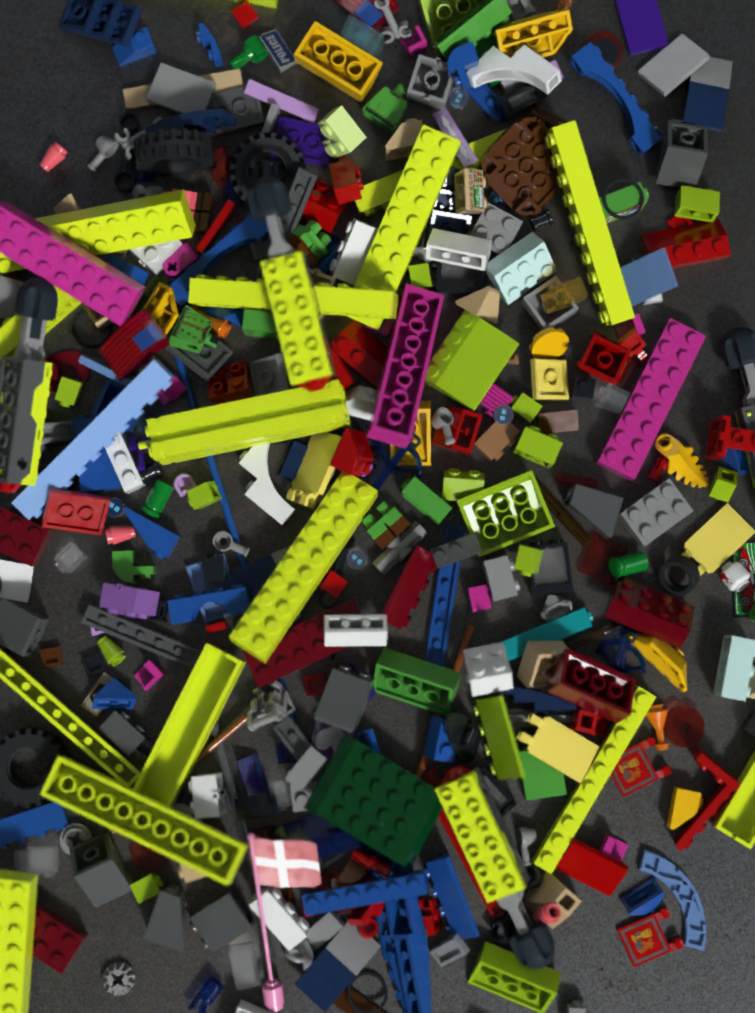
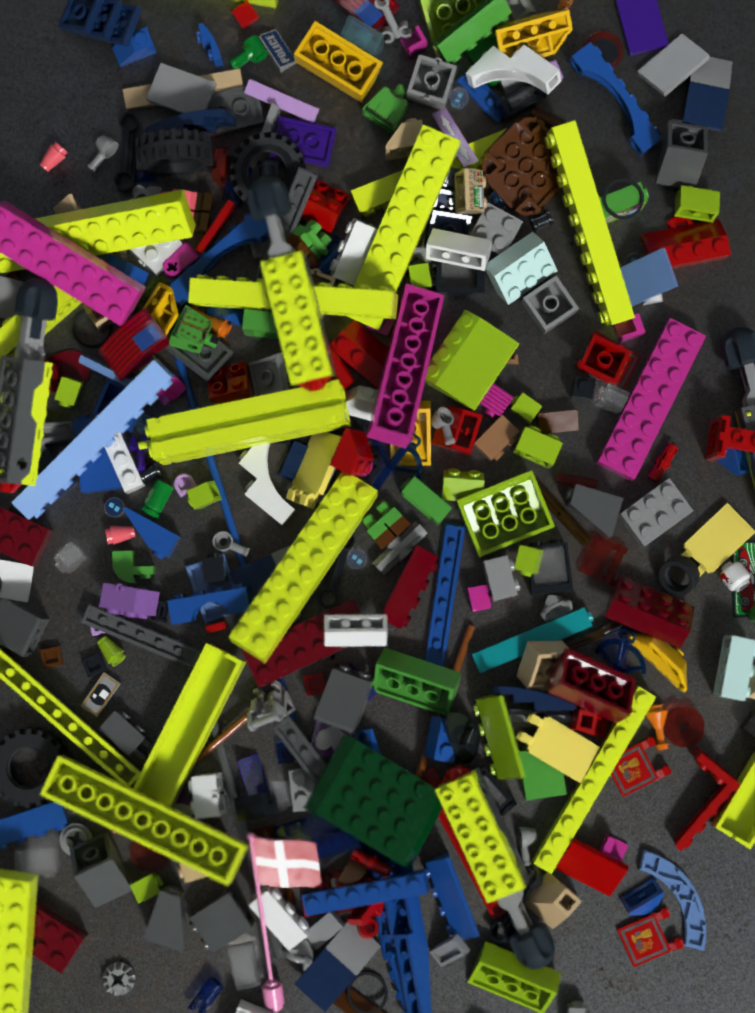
red tile [41,488,111,535] -> none
blue slope [92,678,136,710] -> none
light grey bar [114,117,162,160] -> none
dark pink panel [135,659,165,691] -> none
light grey tile [284,746,327,792] -> none
yellowish green brick [317,105,367,158] -> none
red tile [320,570,348,599] -> none
red hinge [329,154,364,205] -> none
red plate [418,897,442,936] -> none
dark grey brick [431,533,482,569] -> none
blue brick [446,41,479,93] -> none
tan slope [455,286,500,324] -> none
white brick [463,642,513,697] -> none
clear tile [493,404,514,425] -> none
yellow tile [529,327,569,359] -> none
light yellow tile [530,358,569,400] -> none
coral cone [533,902,561,923] -> none
clear yellow slope [540,277,588,314] -> none
green piece [608,551,648,578] -> none
red plate [617,328,649,363] -> none
yellow plant [655,434,709,488] -> none
yellow slope [666,786,703,830] -> none
lime brick [709,466,738,502] -> none

